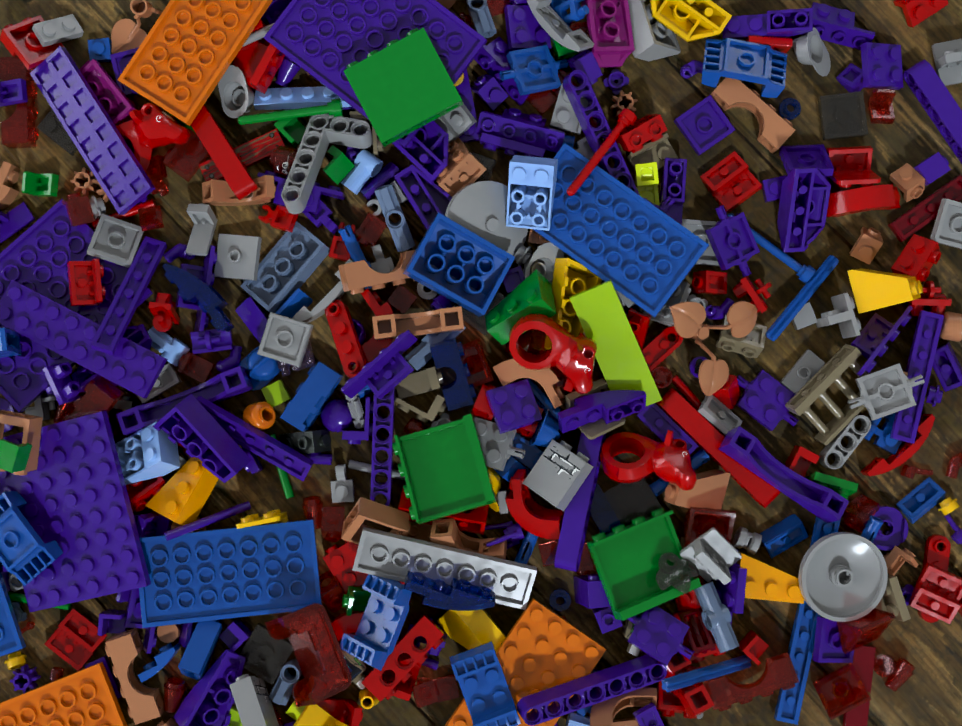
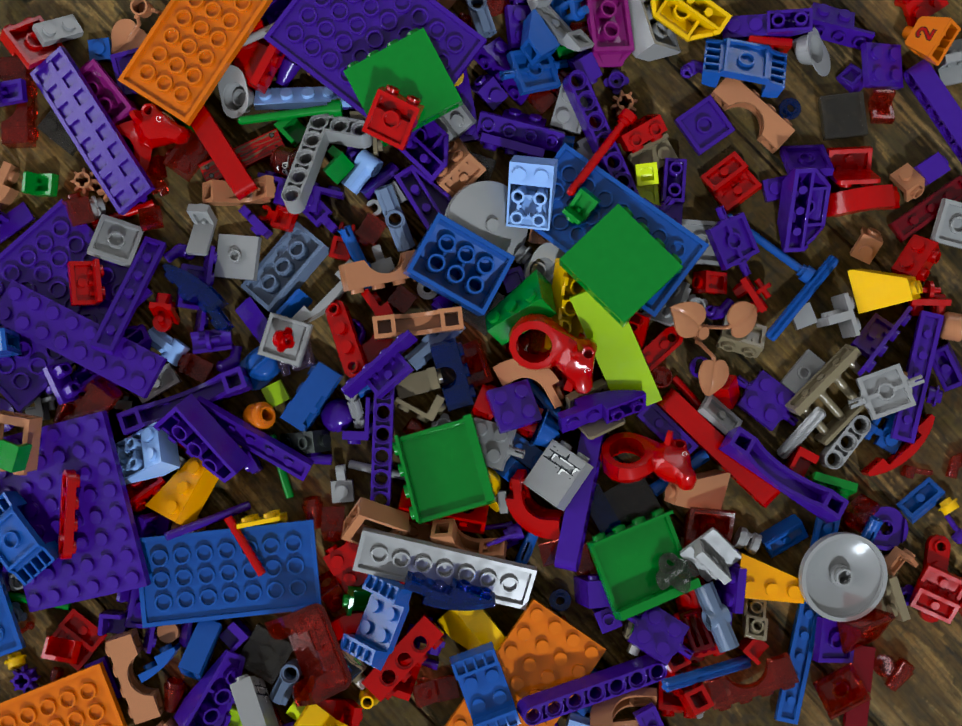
none -> red panel [41,636,82,664]
none -> red plate [58,469,80,559]
none -> red bar [224,515,266,577]
none -> dark purple plate [238,205,273,239]
none -> red plate [273,327,295,352]
none -> red plate [362,85,424,151]
none -> blue slope [520,9,560,66]
none -> green panel [559,204,683,327]
none -> green bracket [562,187,601,225]
none -> dark tan slope [742,598,768,641]
none -> light grey axle [777,407,826,459]
none -> orange torso [902,16,961,66]

